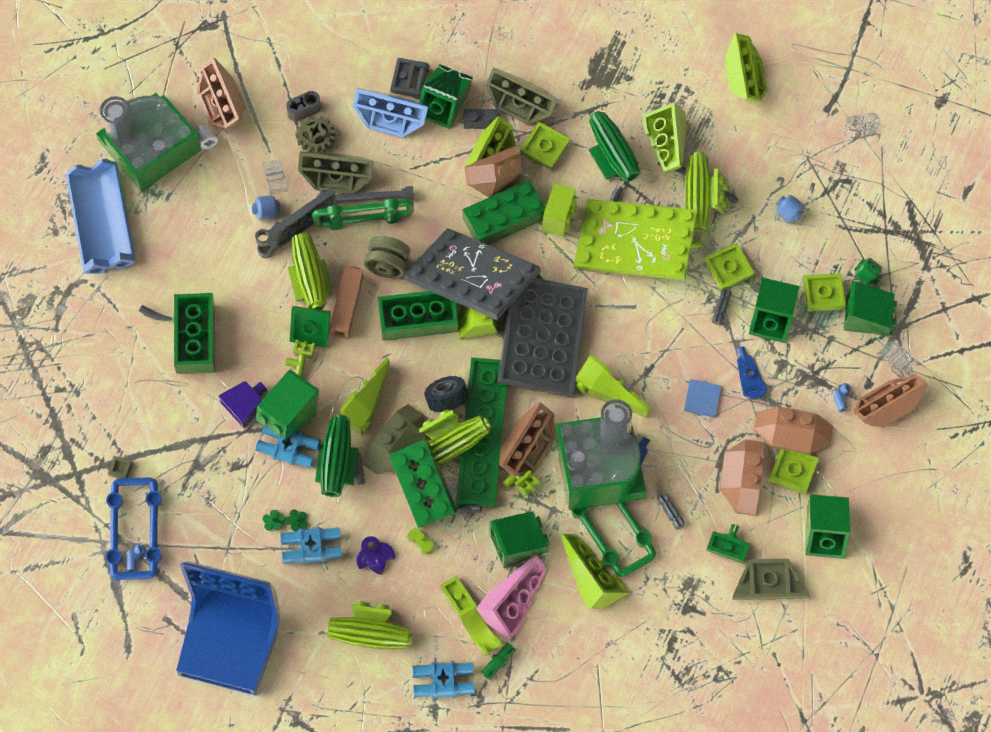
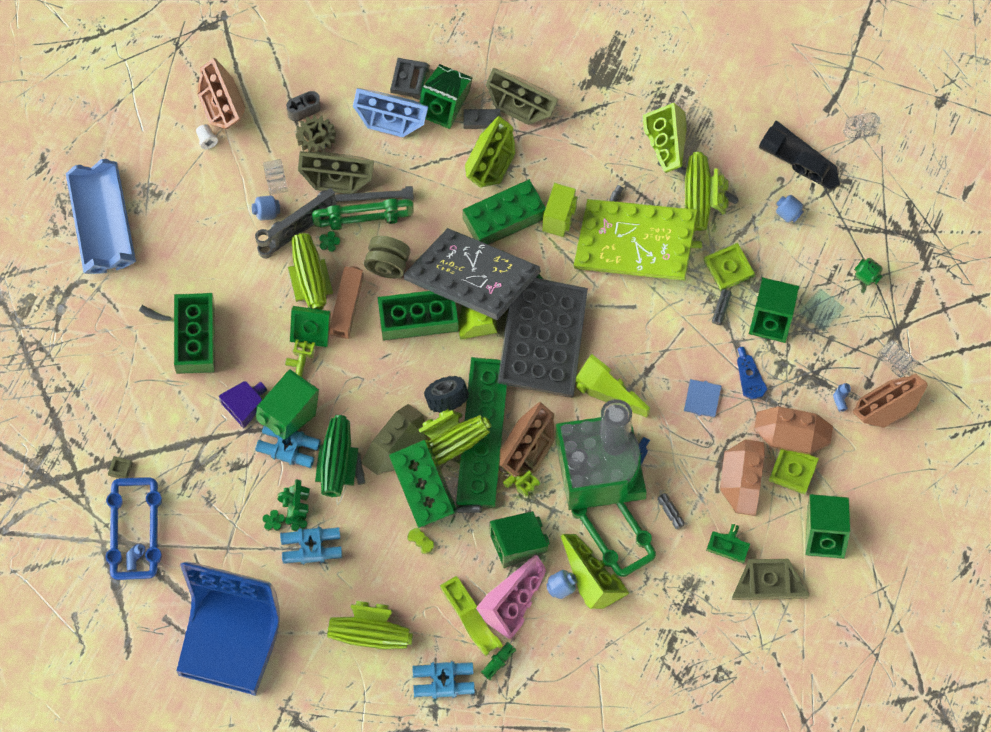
clear piece [96,93,201,192] -> none
lime wedge [340,358,390,436] -> none
dark purple plate [356,536,395,575] -> none
nougat wedge [465,145,522,197] -> none
lime plate [520,122,570,170] -> none
green plate [589,111,641,182] -> none
lime wedge [725,33,767,102] -> none
lime plate [803,273,846,312] -> none
green slope [844,281,897,336] -> none
none -> green hips [277,479,310,520]
none -> green plant [319,231,340,252]
none -> medium blue head [546,570,577,599]
none -> black panel [759,120,840,189]

